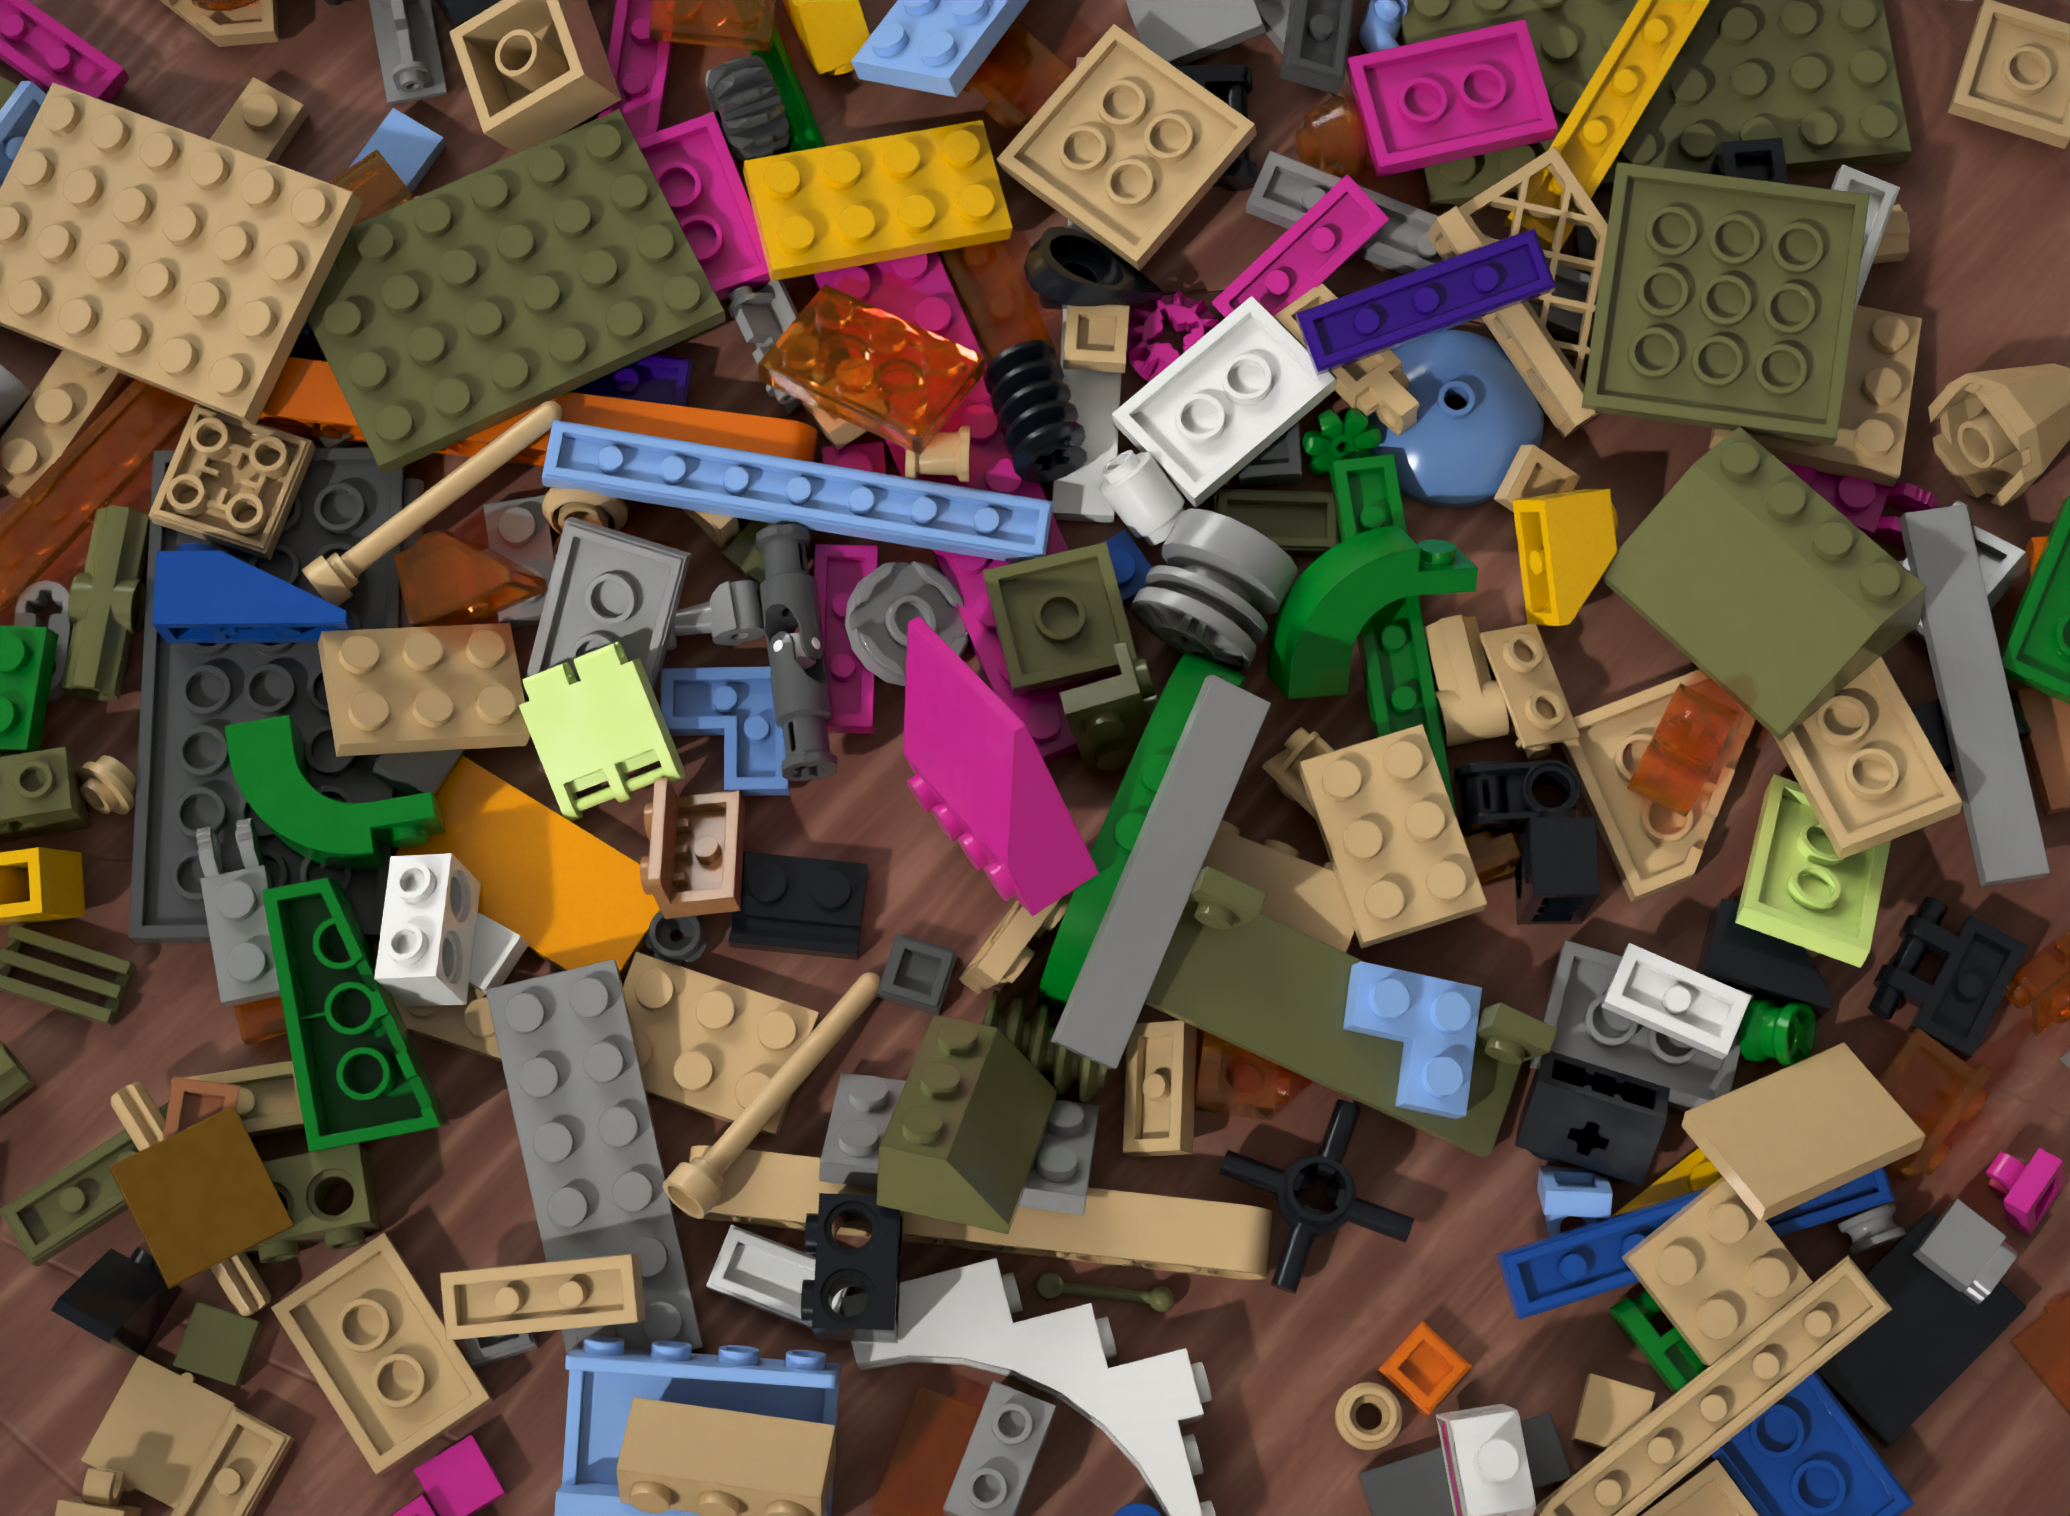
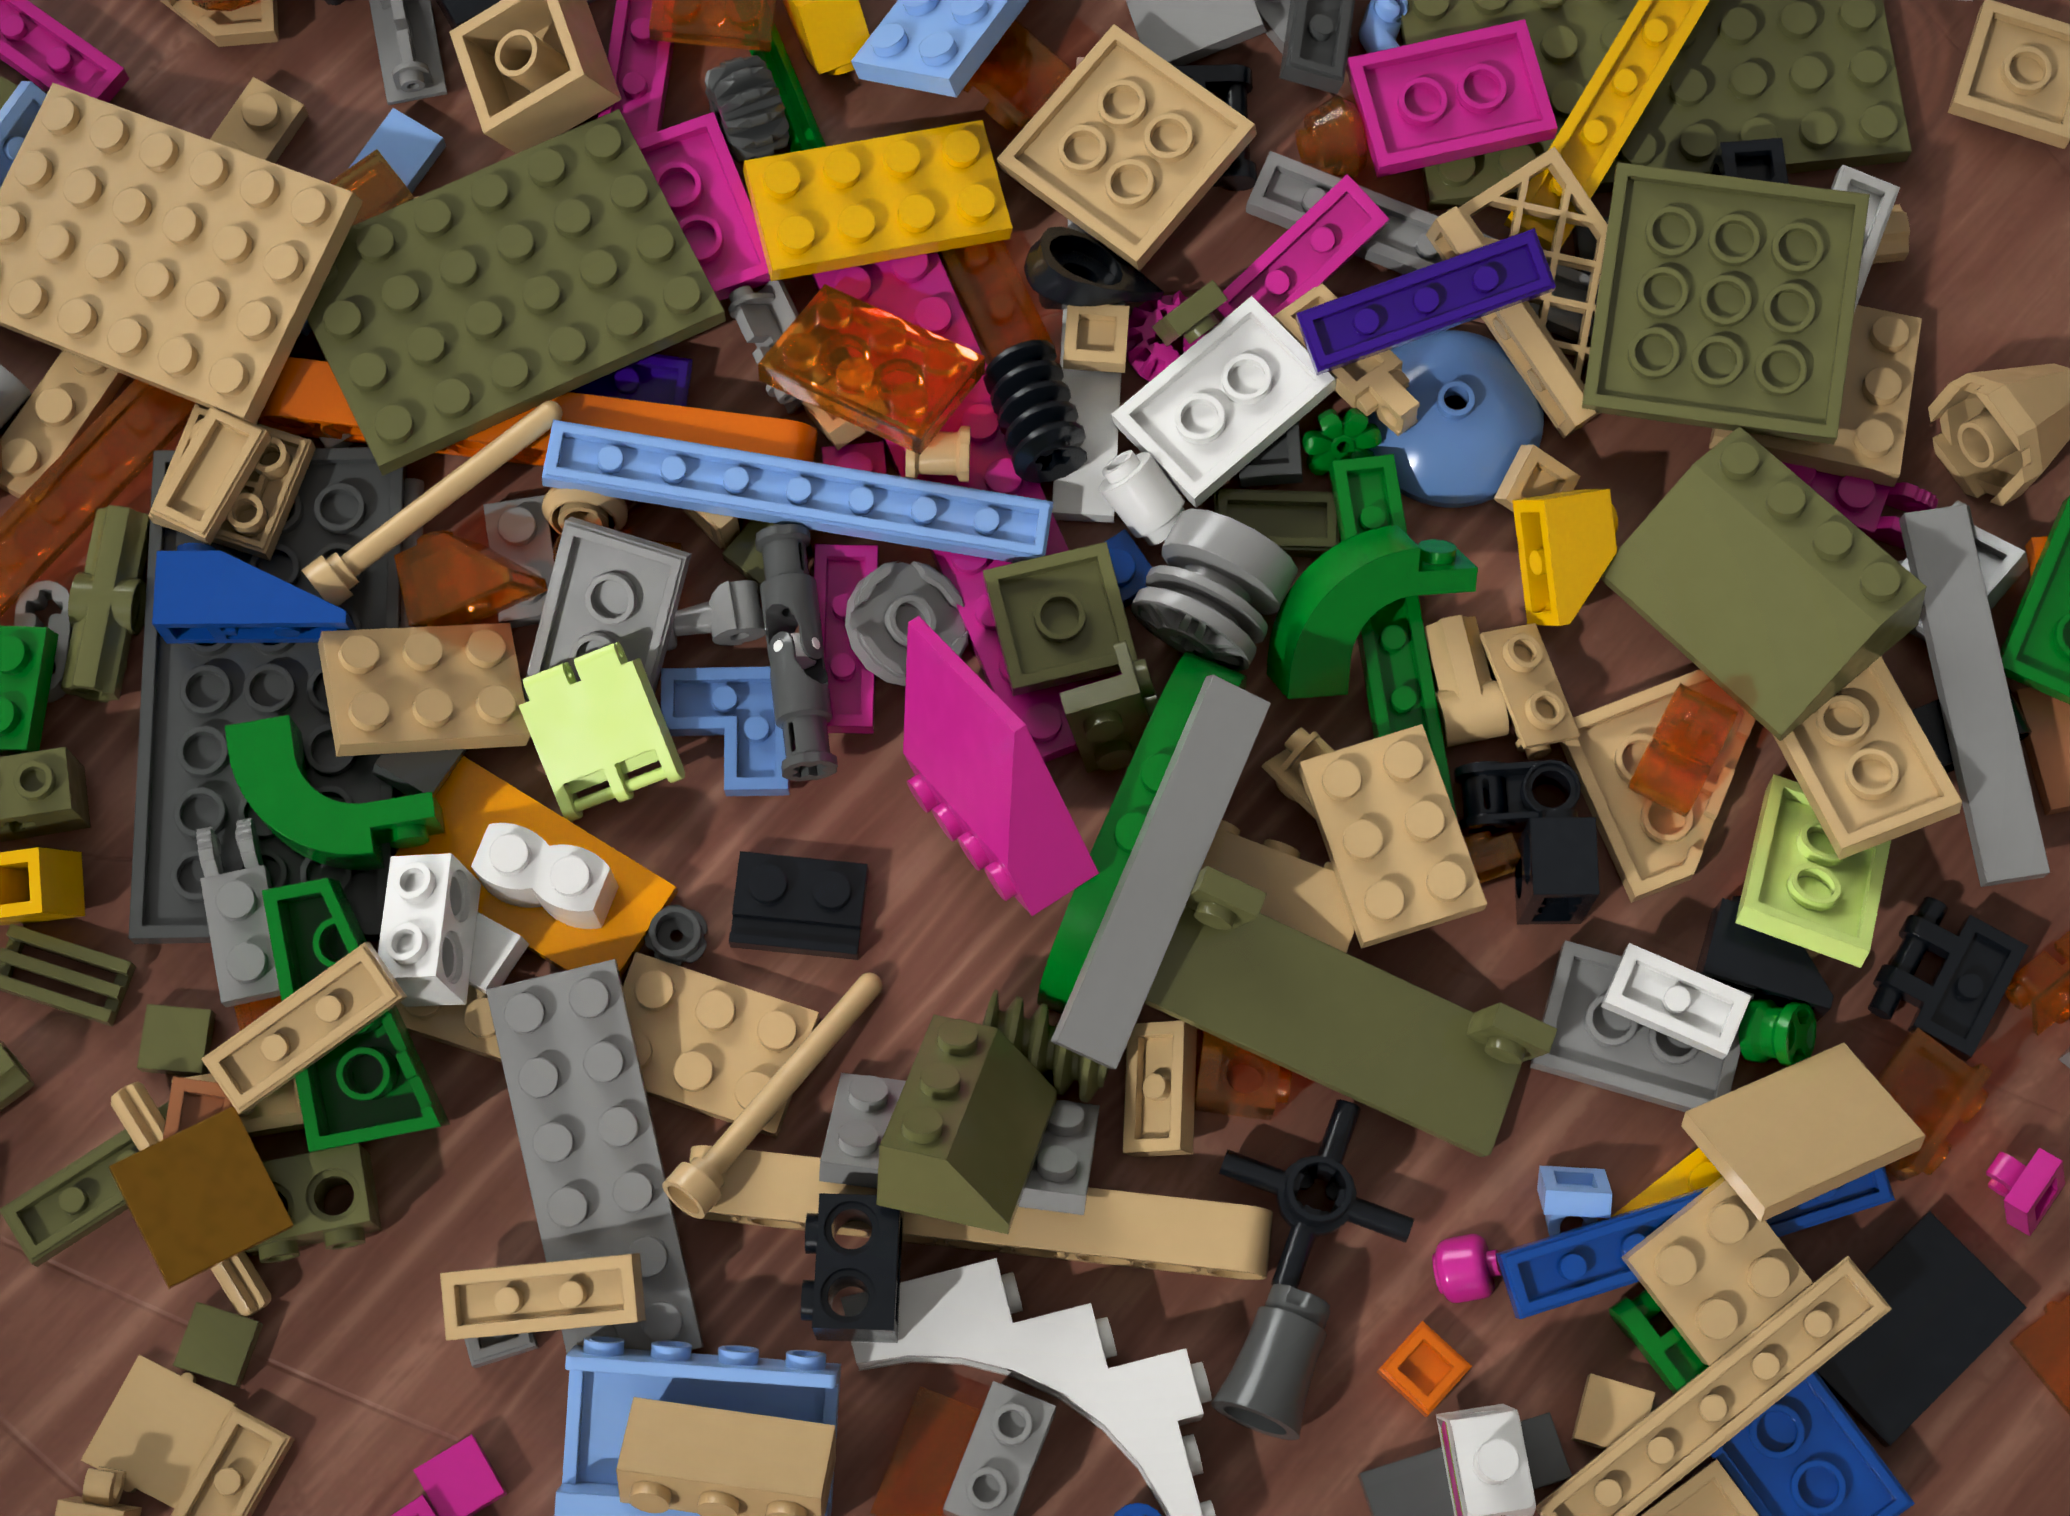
black slope [51,1247,182,1357] -> none
tan plate [78,755,137,815] -> none
tan plate [271,1233,494,1477] -> none
medium nougat bracket [640,778,746,919] -> none
white tile [706,1224,850,1330] -> none
dark grey tile [877,933,959,1016] -> none
tan plate [958,895,1071,995] -> none
olive hinge [1037,1272,1175,1312] -> none
tan plate [1335,1382,1402,1451] -> none
light blue plate [1343,961,1482,1119] -> none
black brick [1515,1051,1670,1186] -> none
light grey bush [1838,1203,1907,1256] -> none
light grey piece [1912,1199,2018,1304] -> none
none -> olive tile [137,1004,216,1076]
none -> tan tile [150,406,272,545]
none -> tan tile [201,942,407,1114]
none -> white brick [471,823,619,929]
none -> olive plate [1152,280,1228,347]
none -> dark grey plant [1211,1284,1330,1440]
none -> dark pink piece [1432,1234,1502,1303]

